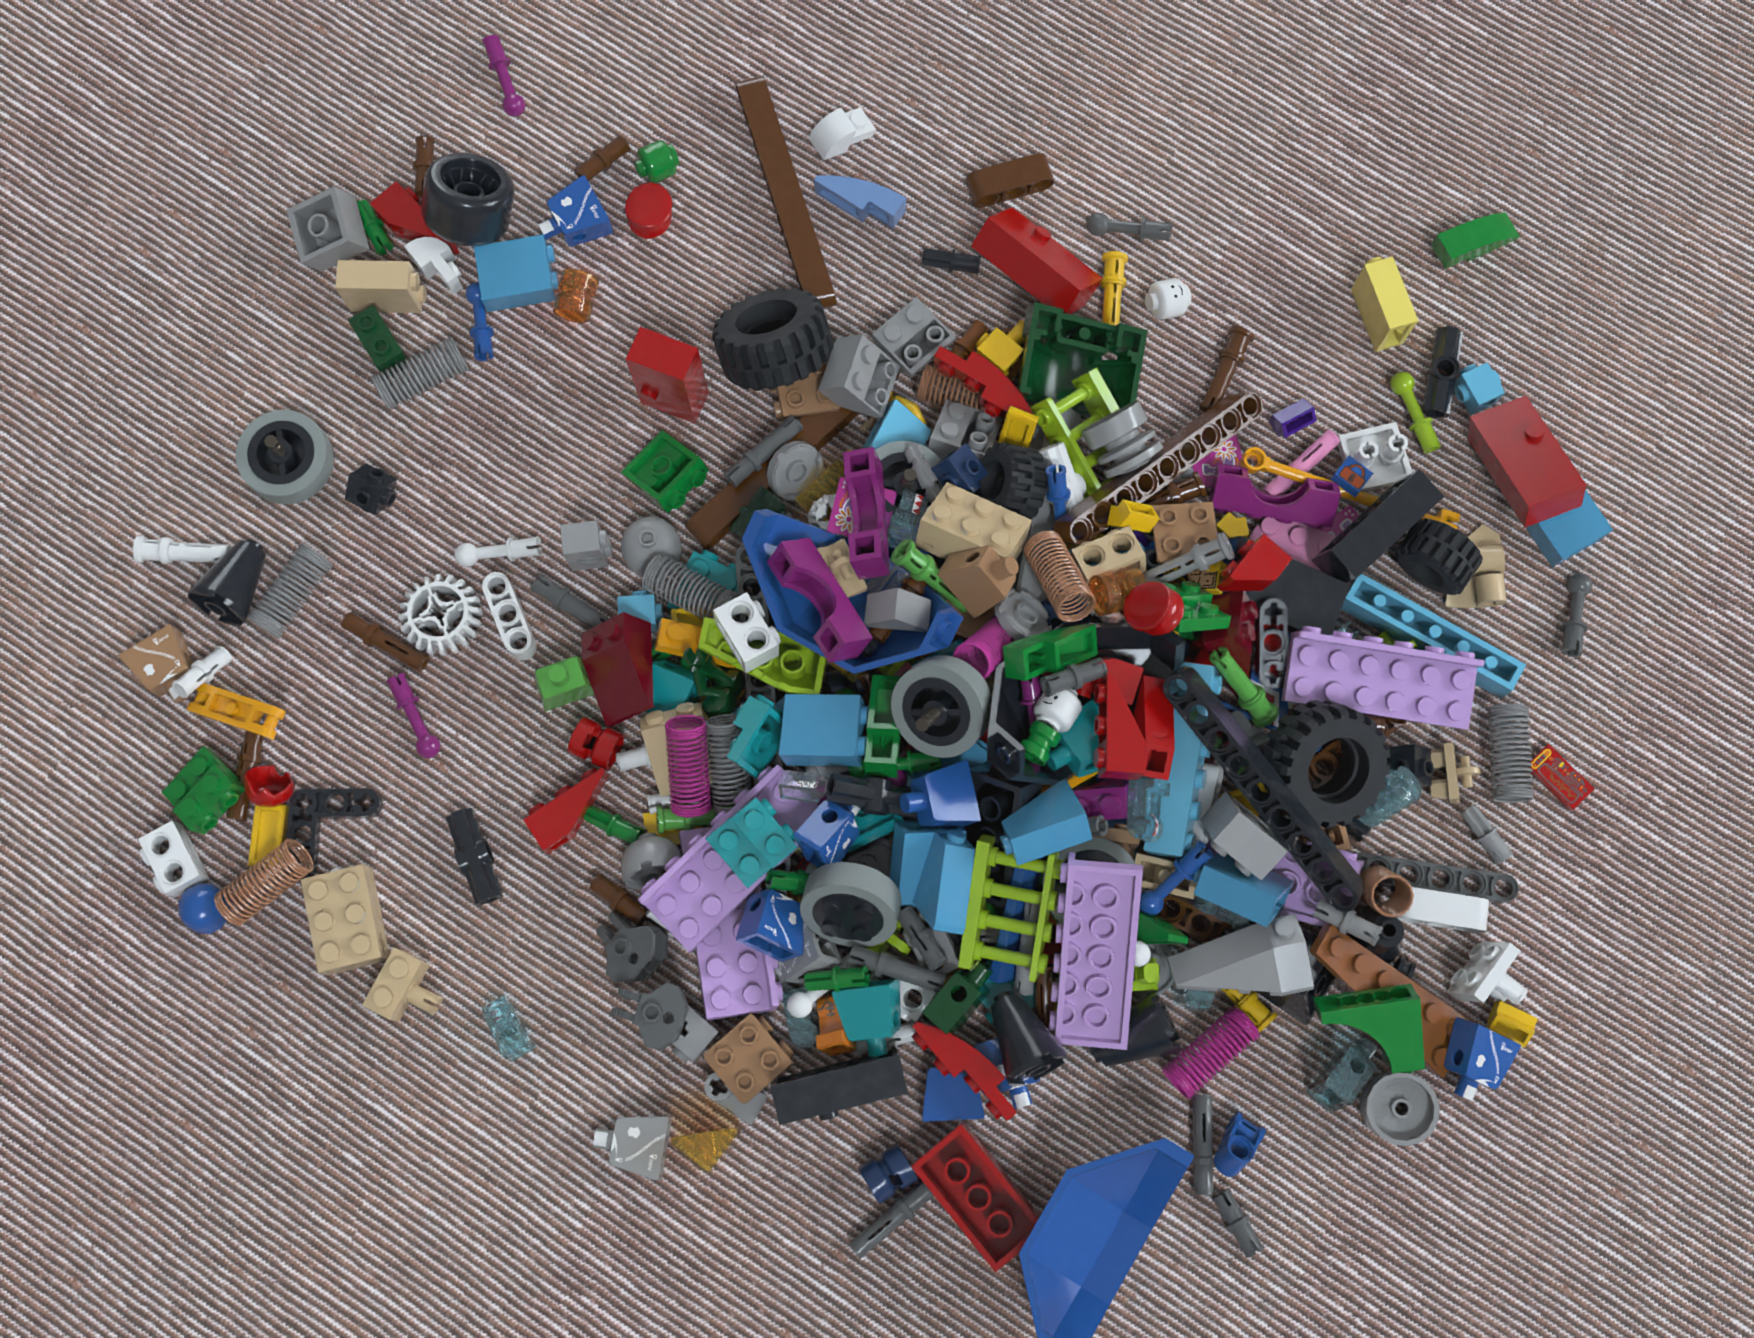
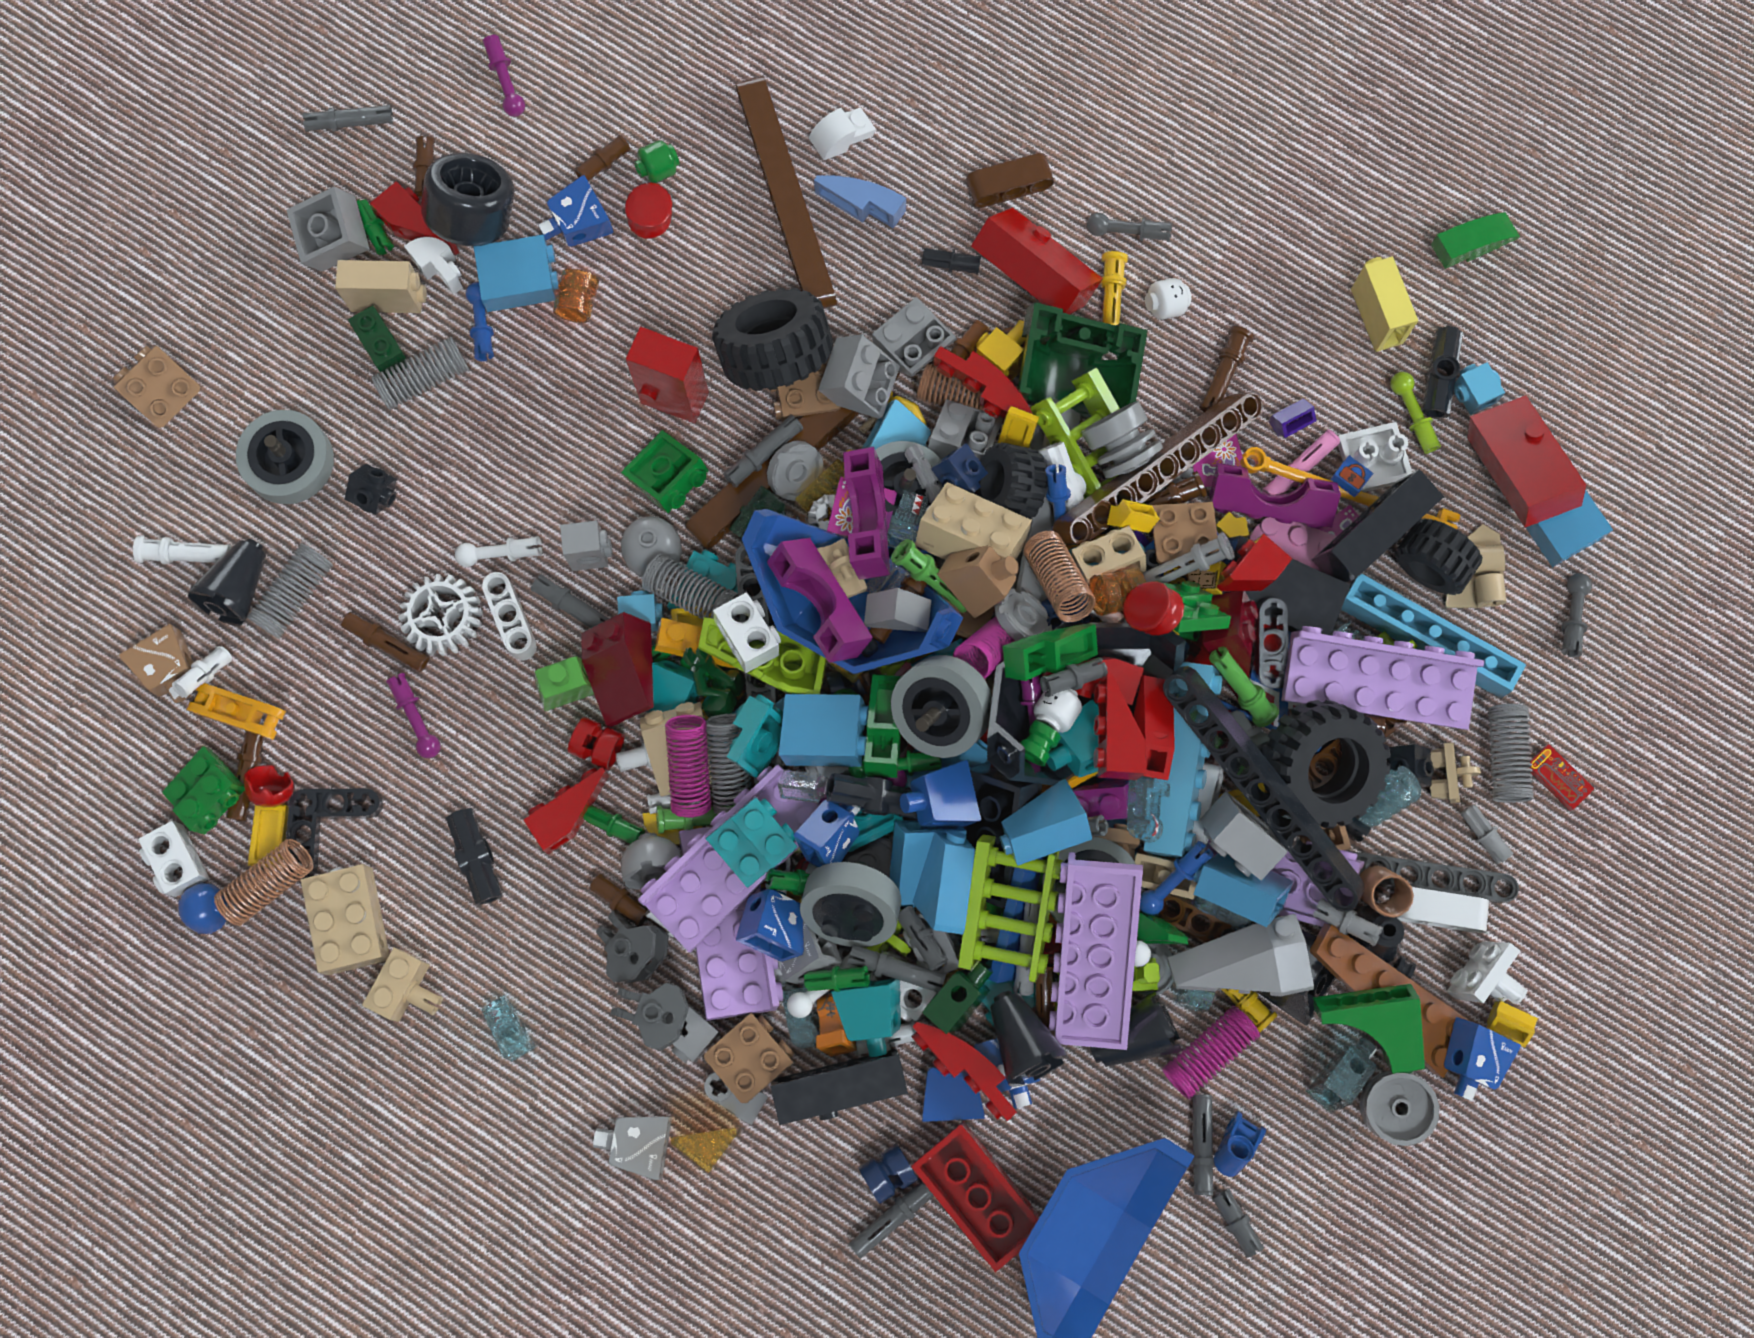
none -> medium nougat bracket [112,345,200,428]
none -> dark grey pin [302,104,394,132]

